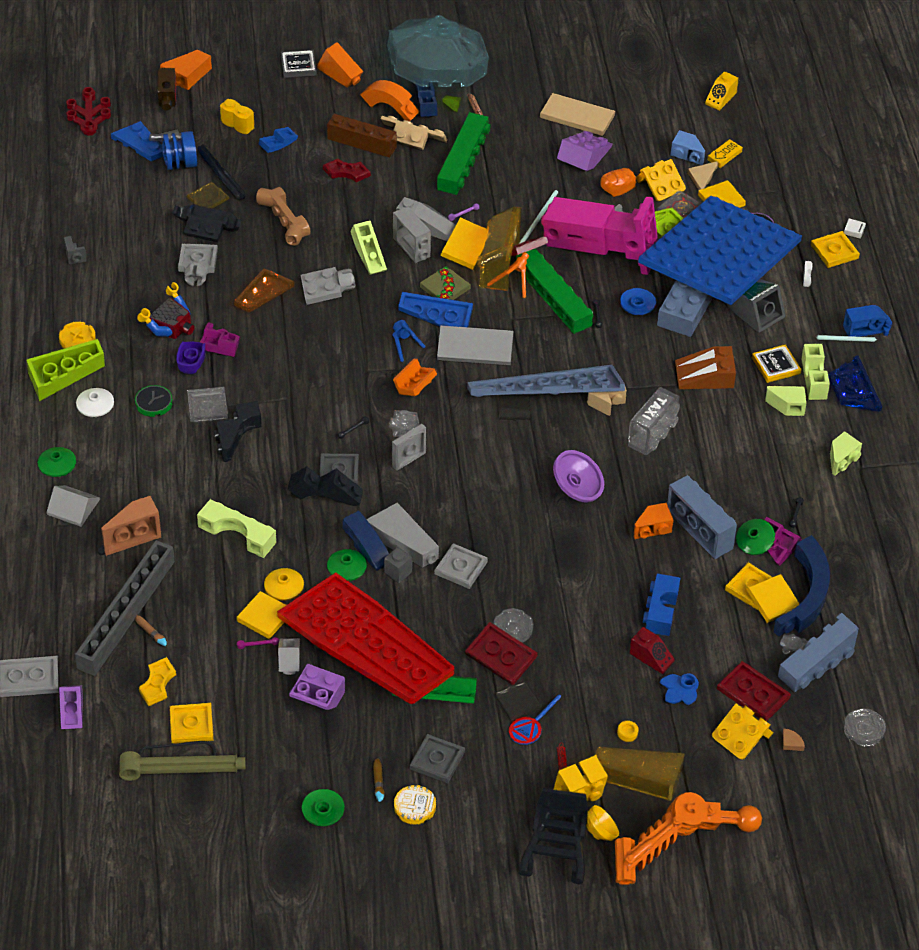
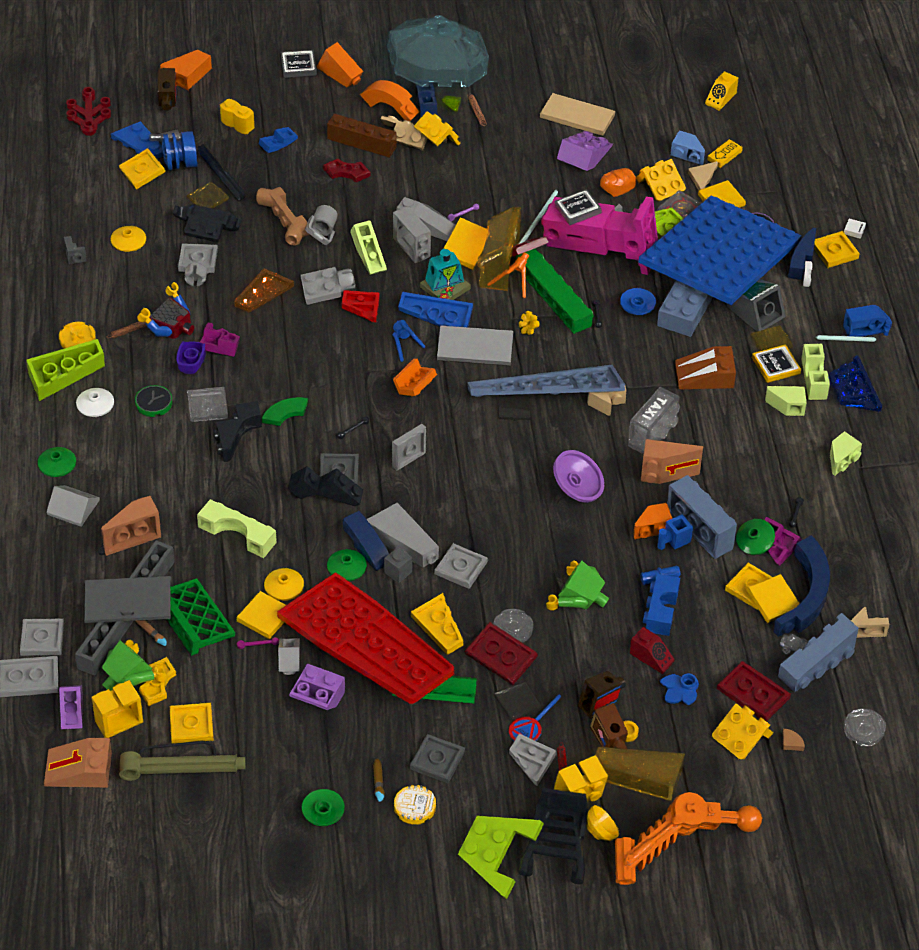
clear brick [389,410,419,437] -> none
green brick [437,112,491,195] -> none
none -> light grey tile [20,619,64,656]
none -> nougat slope [44,738,112,788]
none -> dark grey container [84,576,171,623]
none -> yellow piece [92,680,143,738]
none -> bright green torso [102,640,167,691]
none -> nougat piece [107,321,146,339]
none -> yellow dish [111,226,146,252]
none -> yellow tile [119,148,166,190]
none -> green fence [166,579,235,656]
none -> green tile [262,397,308,426]
none -> light grey piece [305,205,338,245]
none -> red wing [342,290,380,322]
none -> yellow wing [411,593,463,655]
none -> yellow bracket [414,111,460,146]
none -> teal torso [426,249,464,292]
none -> lime wing [458,816,544,899]
none -> light grey wing [509,734,556,786]
none -> yellow plant [519,311,539,335]
none -> bright green torso [546,560,609,610]
none -> tile [555,189,602,225]
none -> dark brown torso [578,671,626,719]
none -> reddish brown torso [590,703,629,757]
none -> blue axle [640,566,681,585]
none -> nougat slope [641,439,703,484]
none -> blue brick [657,514,693,550]
none -> clear yellow piece [751,325,793,351]
none -> dark blue slope [788,228,816,280]
none -> tan slope [851,607,889,638]

